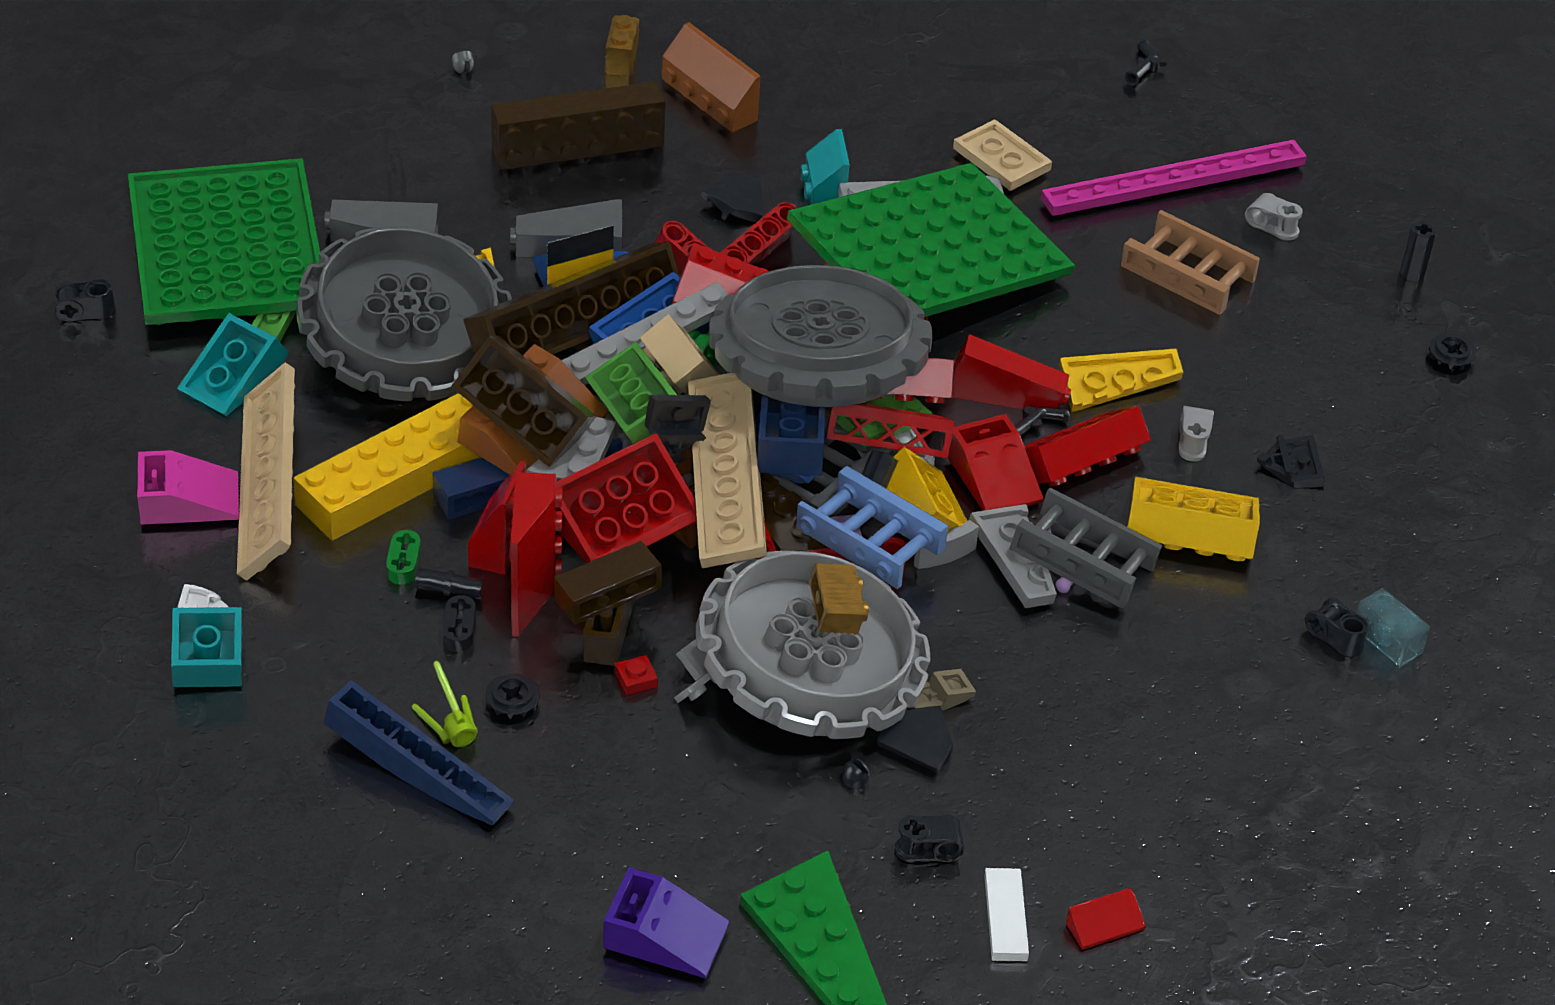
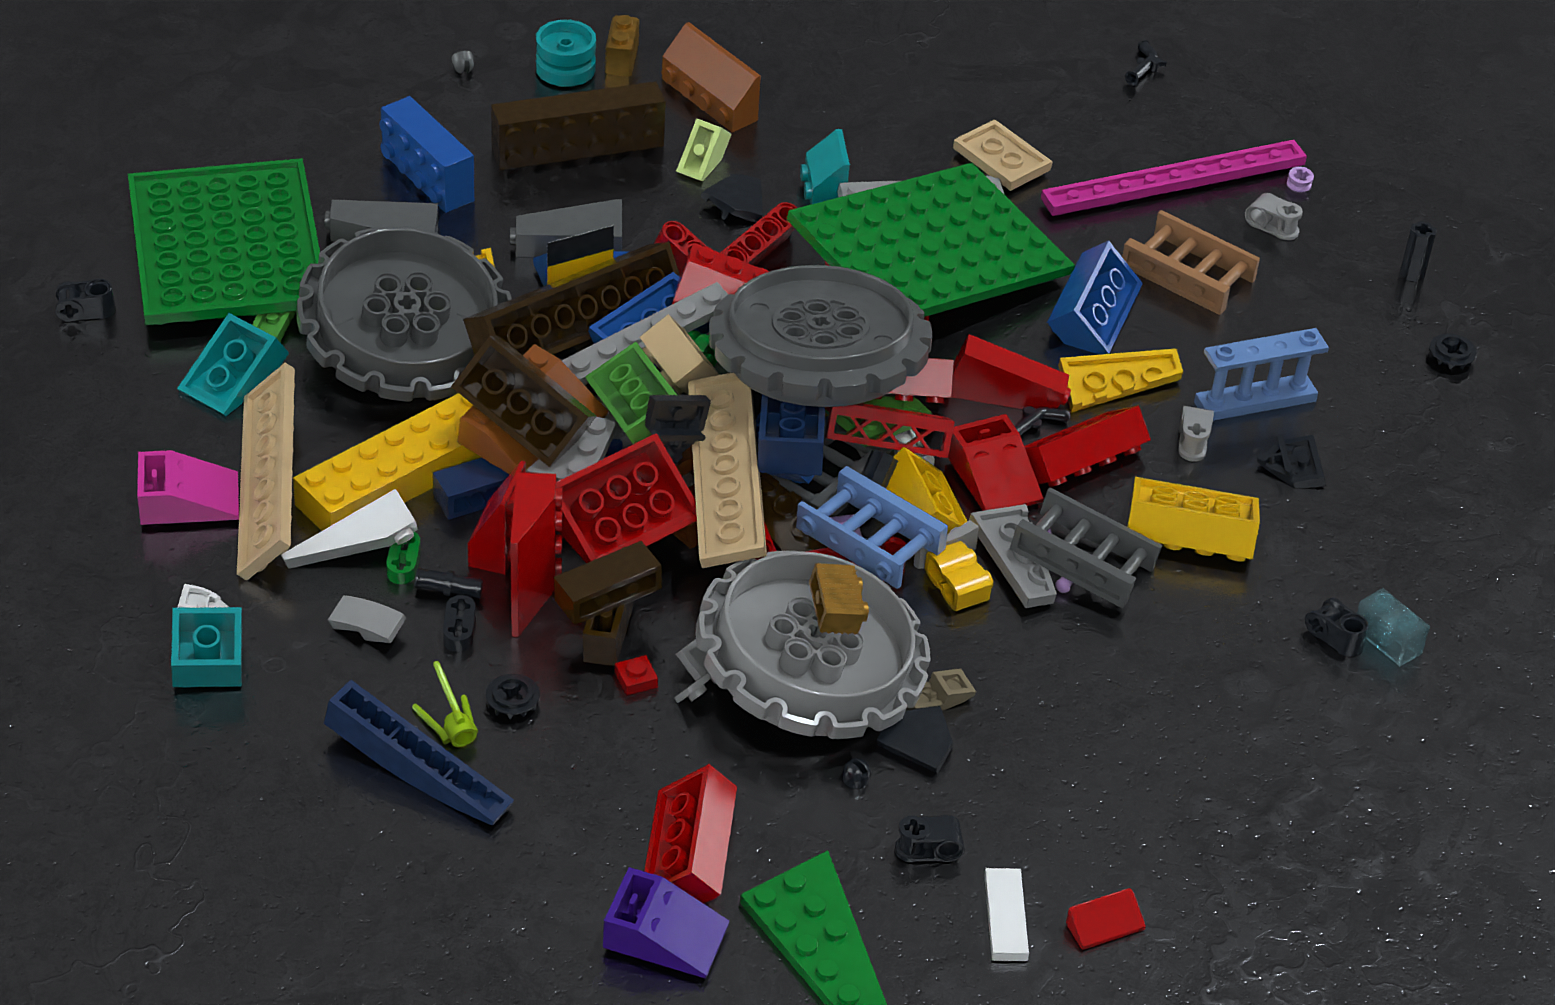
none -> white wedge [281,489,418,569]
none -> light grey slope [328,595,406,643]
none -> blue brick [380,96,475,213]
none -> teal wheel [536,20,596,87]
none -> red slope [644,764,737,904]
none -> yellowish green slope [676,119,732,182]
none -> yellow brick [924,541,993,611]
none -> blue slope [1047,240,1143,355]
none -> medium blue fence [1194,328,1329,421]
none -> lavender bush [1287,167,1314,192]

